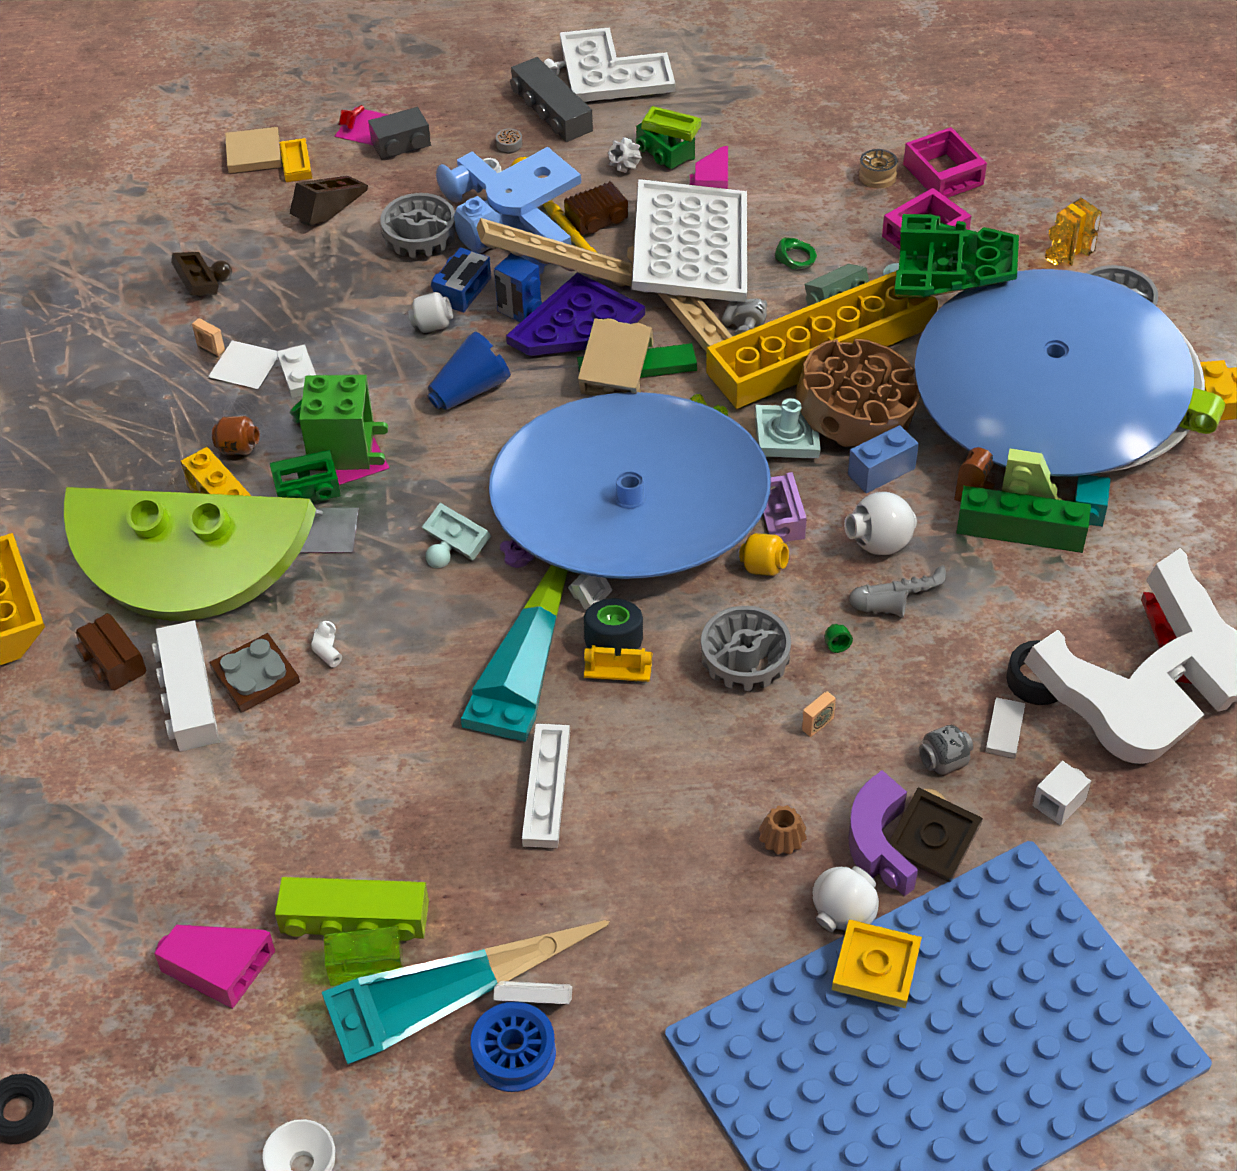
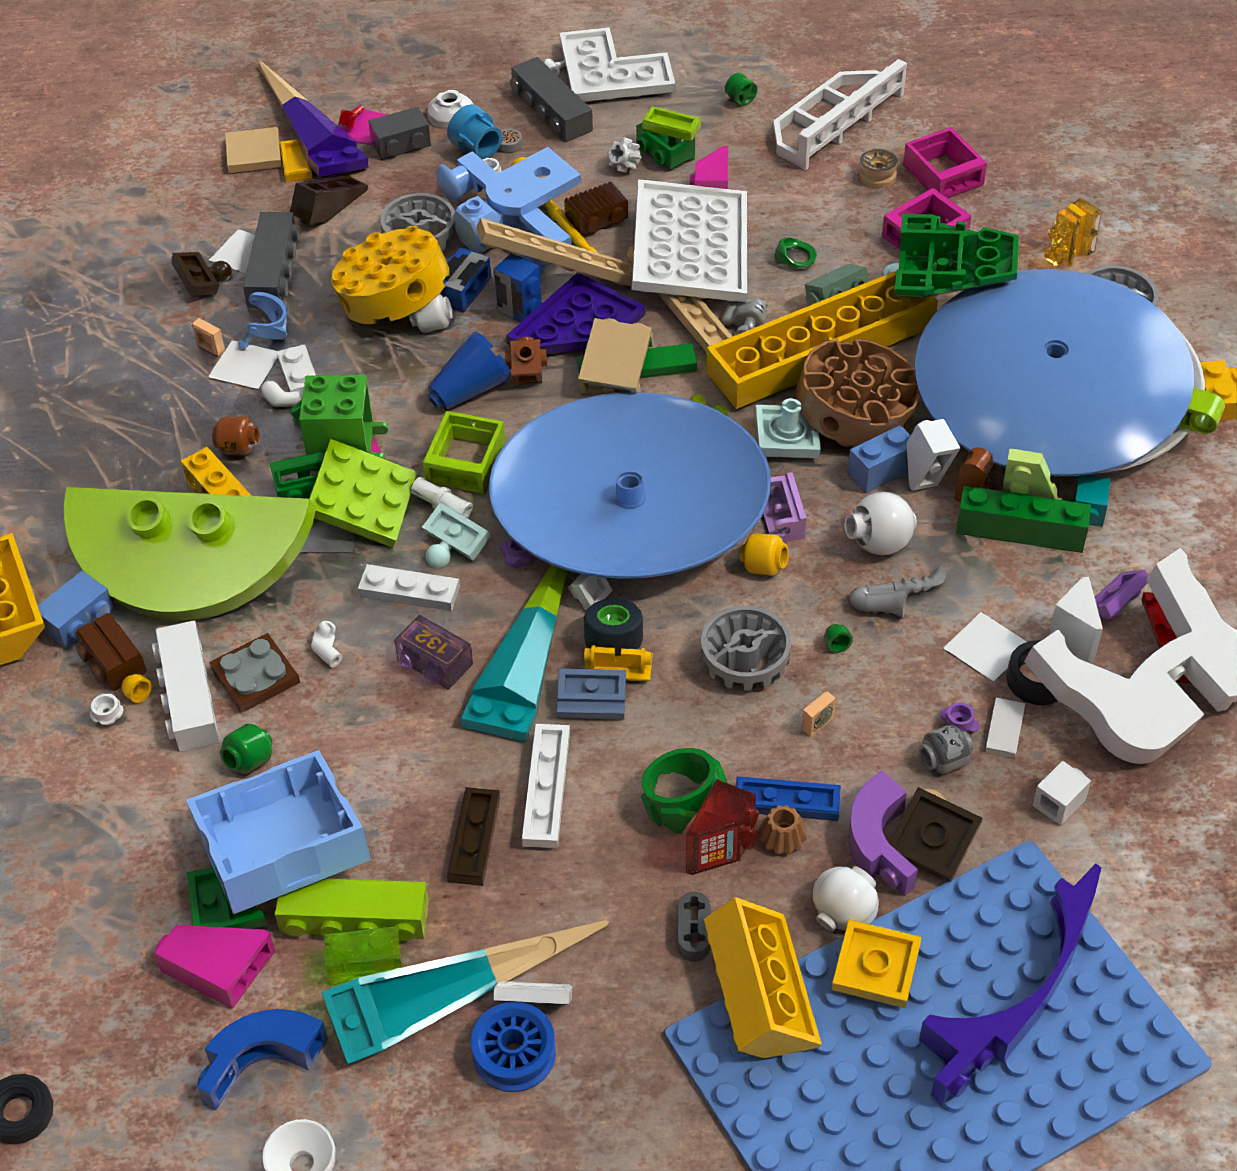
none -> medium blue brick [38,571,114,649]
none -> white plate [90,694,124,725]
none -> yellow hinge [121,674,152,703]
none -> light blue tile [186,750,371,914]
none -> green wing [187,867,266,929]
none -> blue arch [197,1009,328,1110]
none -> white sticker [209,229,255,274]
none -> green head [220,724,272,774]
none -> medium blue helmet [238,292,288,349]
none -> dark grey brick [243,212,300,308]
none -> dark purple plate [259,61,368,177]
none -> white arm [260,381,301,408]
none -> lime plate [309,439,417,548]
none -> yellow brick [331,226,449,324]
none -> white plate [358,564,460,611]
none -> clear purple brick [394,614,473,690]
none -> white pin [411,477,473,519]
none -> lime window [423,411,506,494]
none -> white piece [427,90,473,130]
none -> dark azure piece [447,104,503,159]
none -> dark brown tile [447,787,500,886]
none -> dark orange brick [505,337,547,384]
none -> sand blue plate [557,668,626,719]
none -> green piece [641,748,728,834]
none -> dark grey beam [678,892,711,961]
none -> clear red slope [686,779,759,875]
none -> yellow slope [704,897,822,1058]
none -> green wheel [725,73,758,106]
none -> blue tile [734,776,841,821]
none -> white plate [773,59,907,170]
none -> white slope [907,419,960,491]
none -> dark purple slope [919,864,1102,1105]
none -> medium lavender plate [940,703,979,733]
none -> white sticker [944,612,1027,682]
none -> white slope [1049,577,1103,665]
none -> medium lavender plate [1095,570,1148,620]

